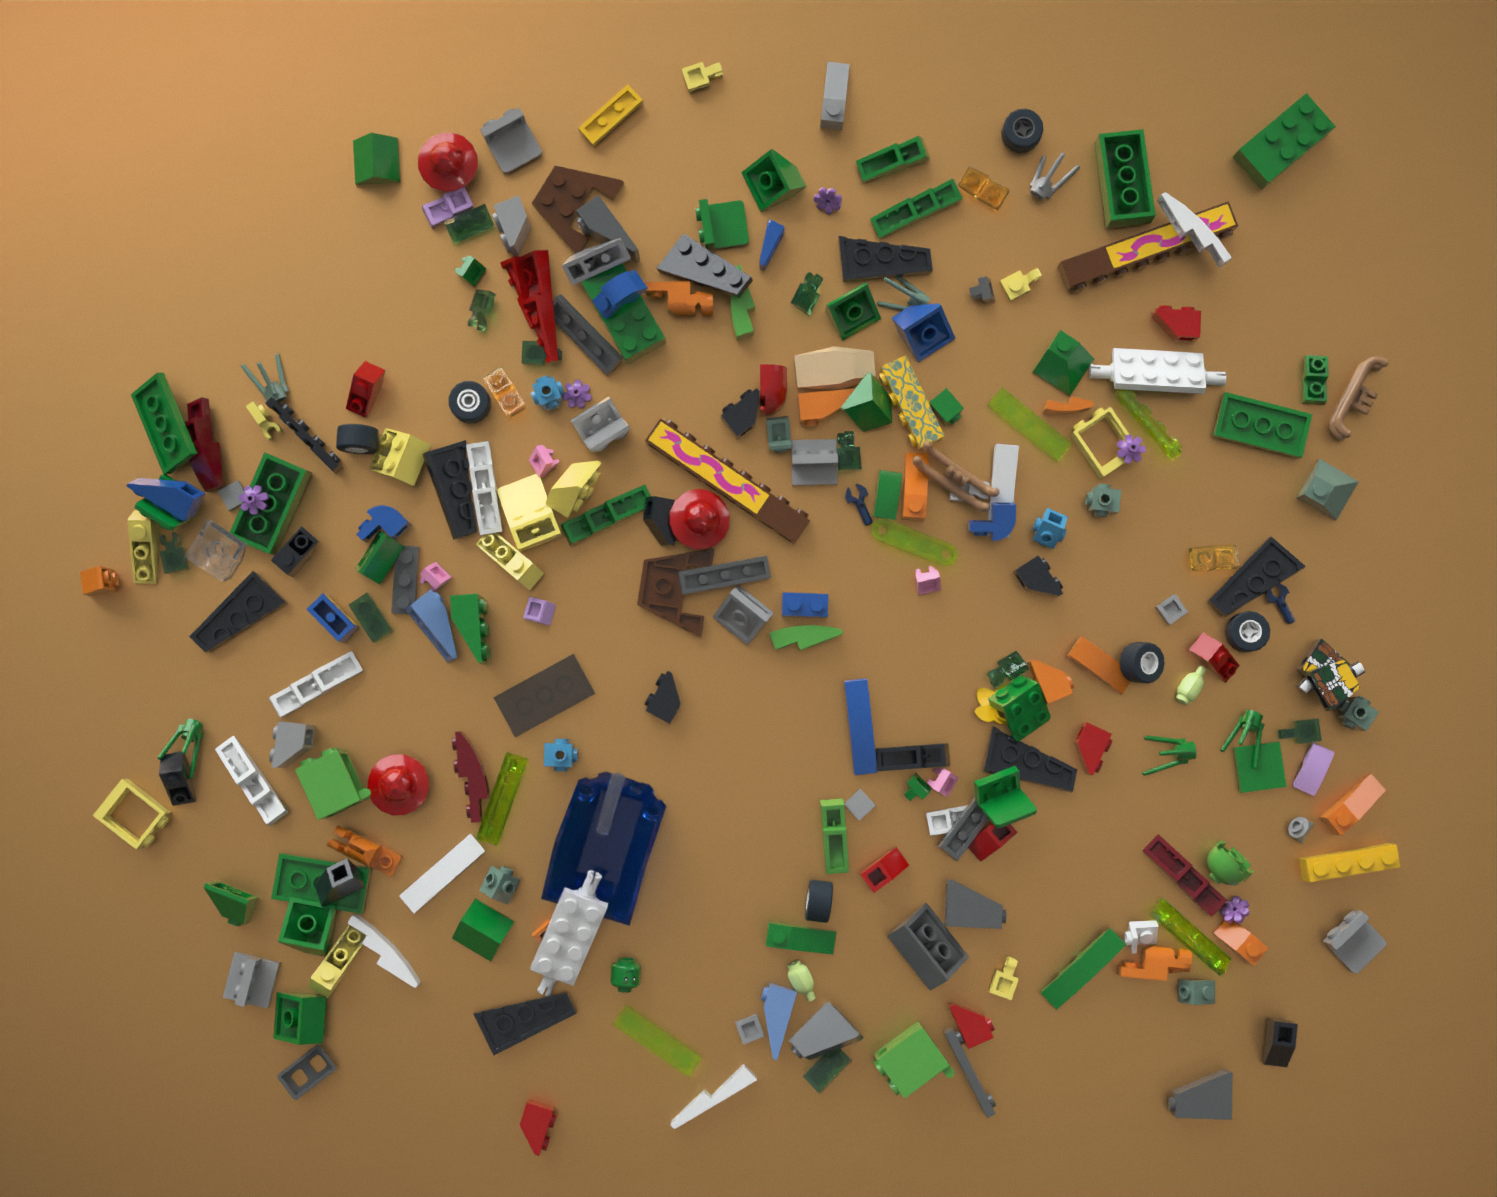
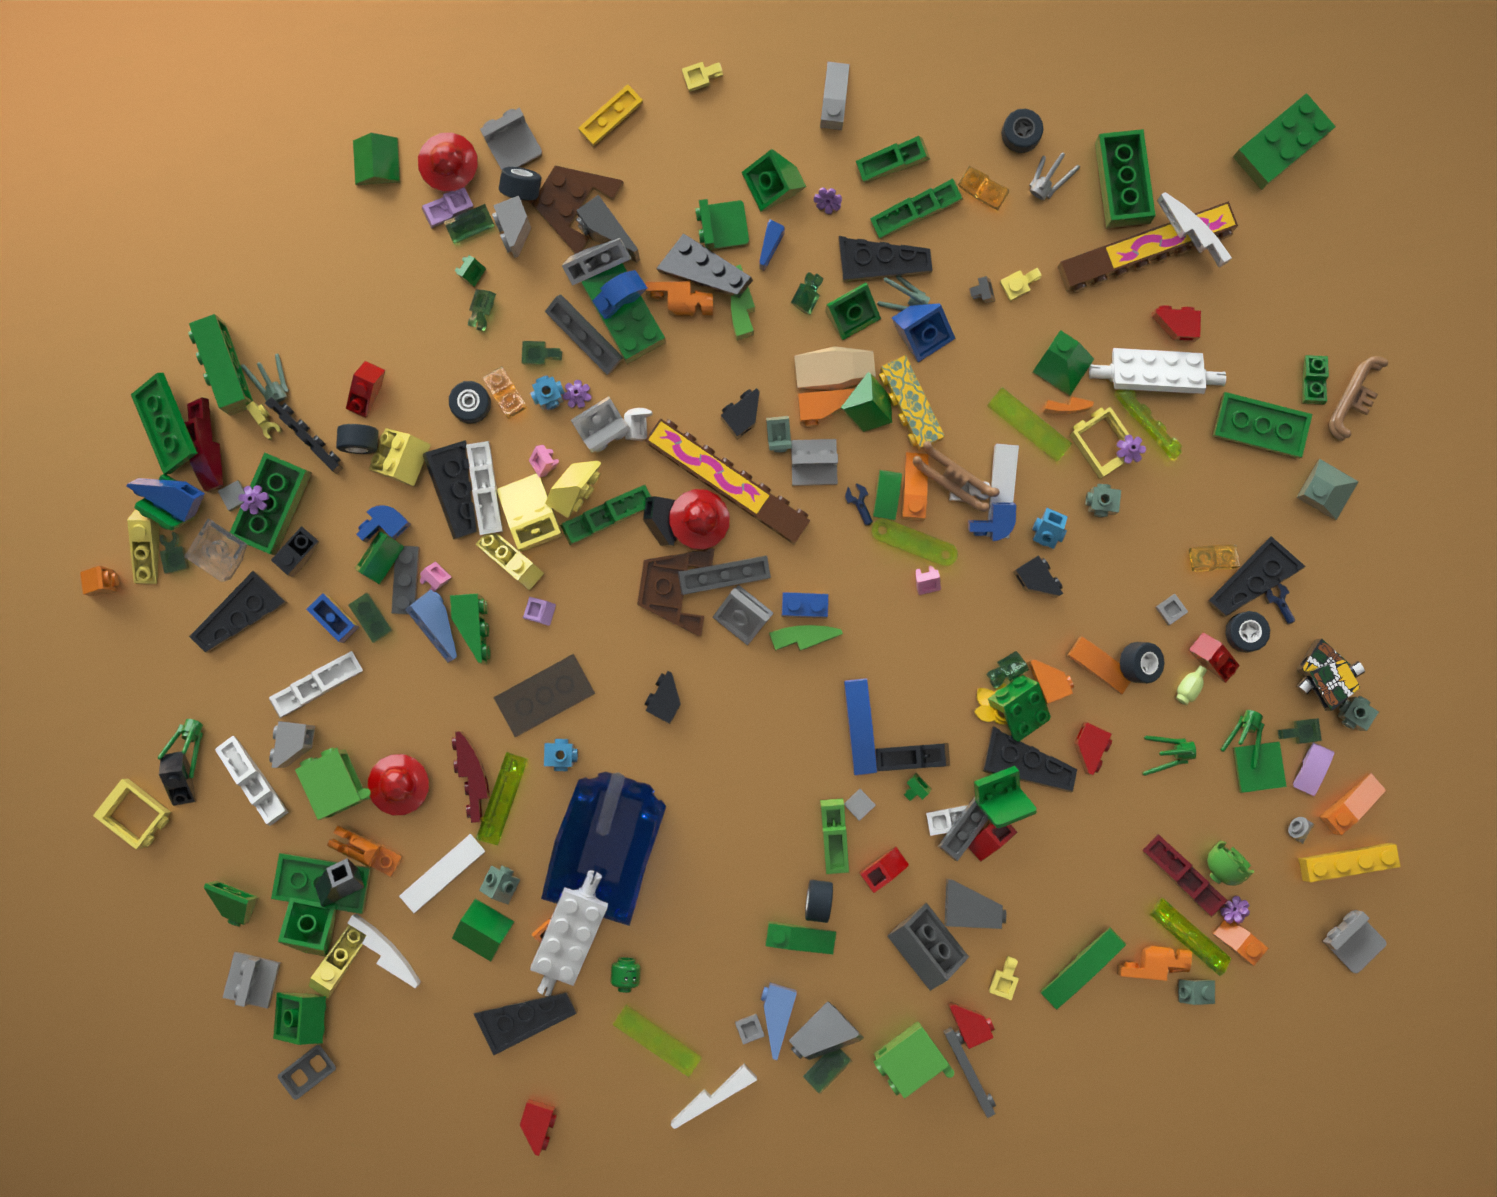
red wedge [500,250,558,363] -> none
red brick [760,364,787,417] -> none
yellowish green plant [787,960,816,1002] -> none
clear green plate [836,431,862,471] -> none
bright pink tile [927,768,958,797] -> none
green brick [929,388,964,426] -> none
white bracket [1124,920,1158,954] -> none
dark grey slope [1168,1069,1233,1120] -> none
black slope [1263,1018,1298,1067] -> none
none -> green brick [188,314,253,416]
none -> black wheel [498,167,542,200]
none -> white plate [624,408,653,441]

